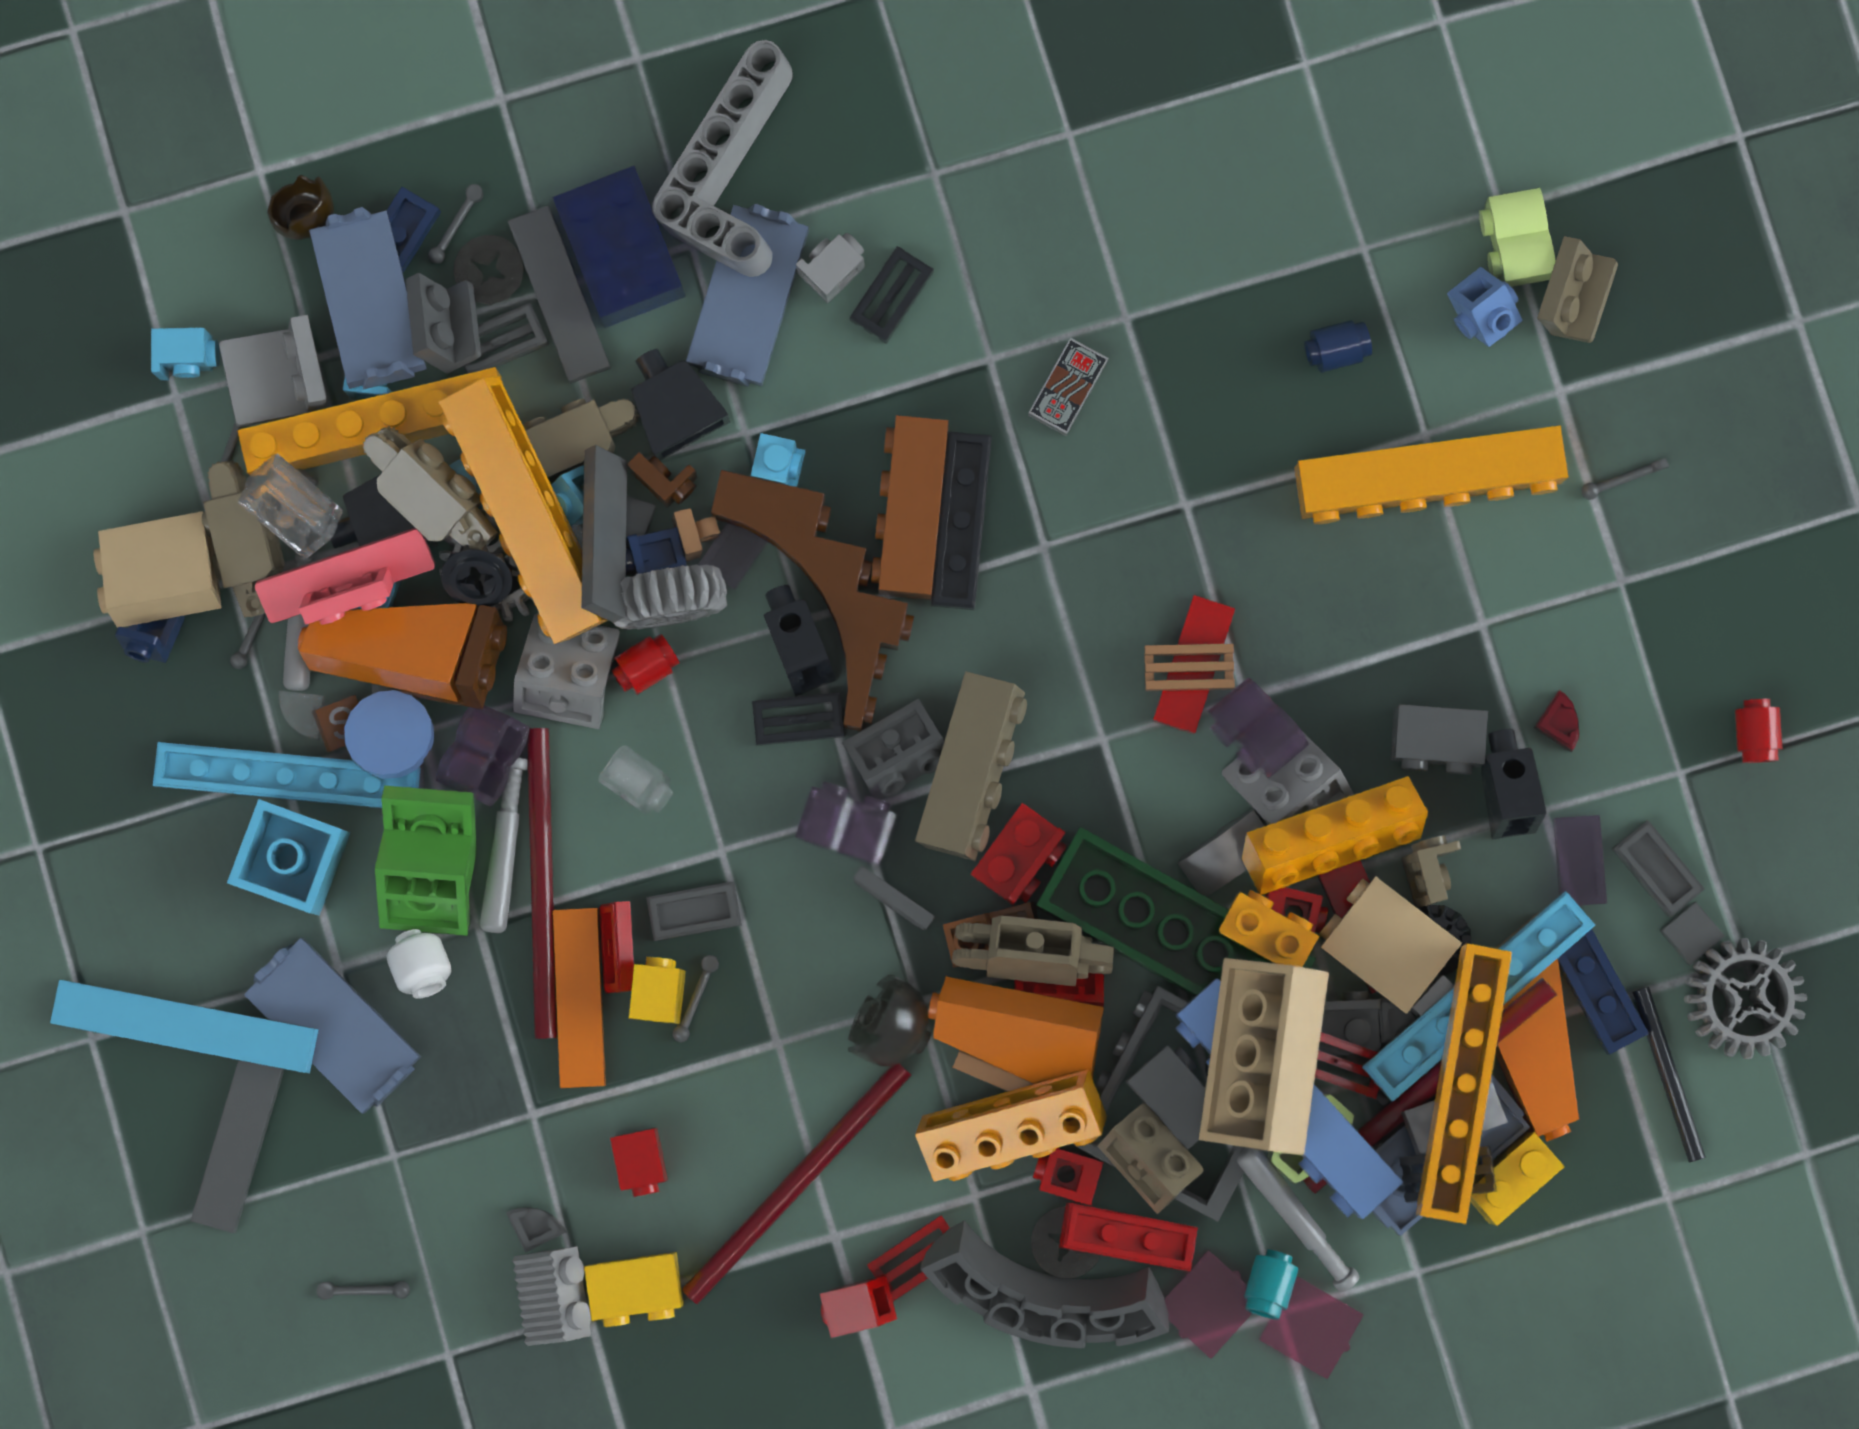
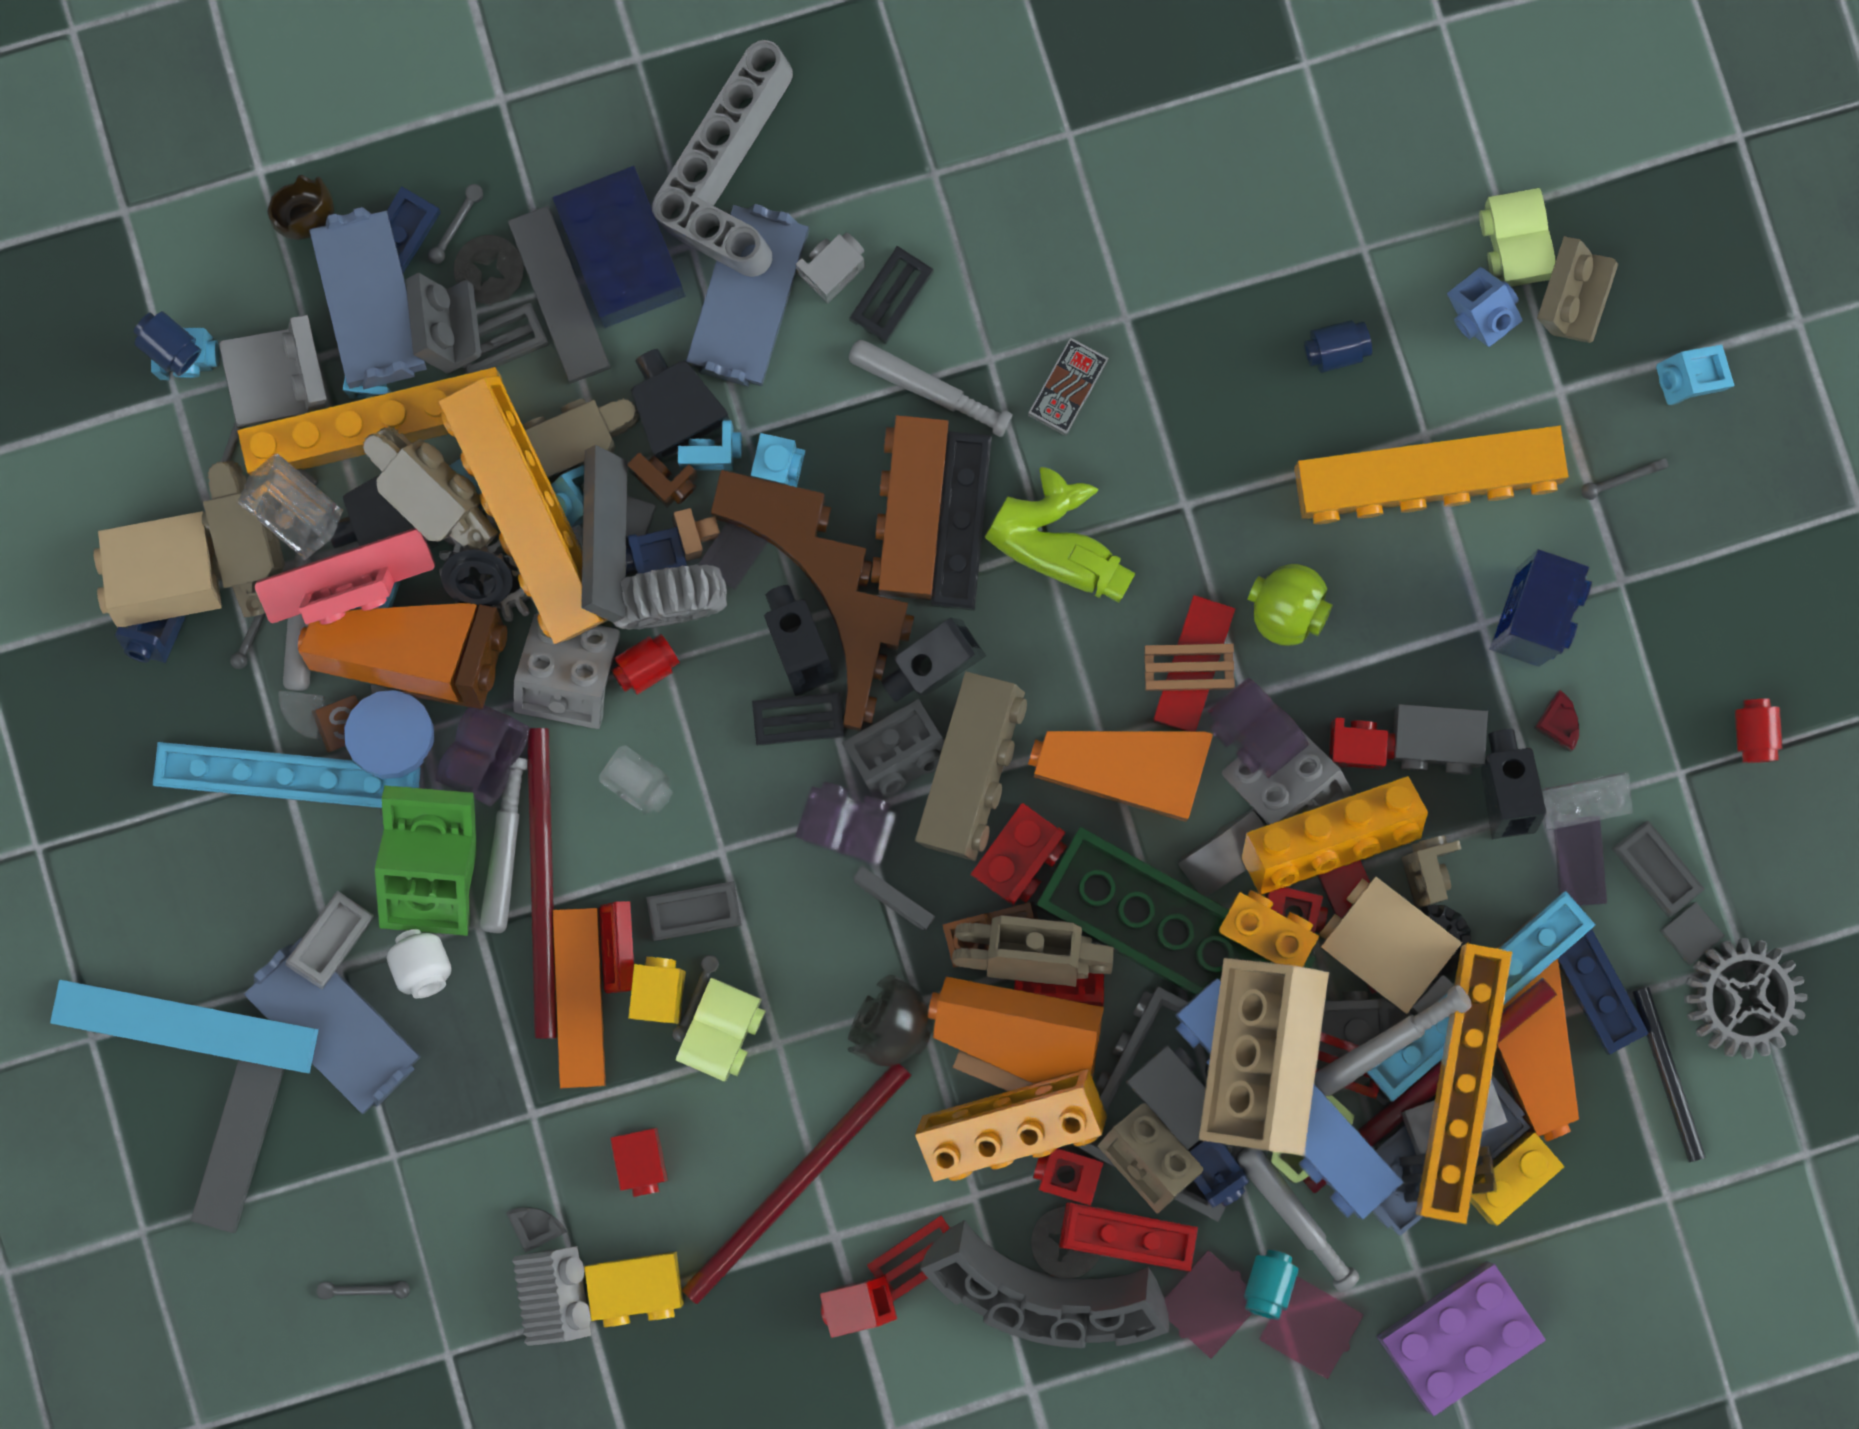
medium azure brick [227,799,350,916] -> none
none -> dark blue brick [133,311,202,376]
none -> light grey tile [285,891,374,990]
none -> yellowish green brick [675,978,766,1082]
none -> medium azure bracket [678,420,742,471]
none -> light grey piece [849,340,1013,437]
none -> black torso [881,617,986,702]
none -> lime piece [985,467,1135,603]
none -> orange slope [1028,731,1213,822]
none -> dark blue bracket [1188,1140,1249,1208]
none -> lime plant [1247,564,1333,646]
none -> light grey piece [1314,985,1471,1096]
none -> red brick [1329,718,1395,770]
none -> medium lavender brick [1376,1261,1546,1416]
none -> clear blue brick [1489,549,1592,667]
none -> clear hinge [1542,772,1633,831]
none -> medium azure bracket [1656,345,1735,405]

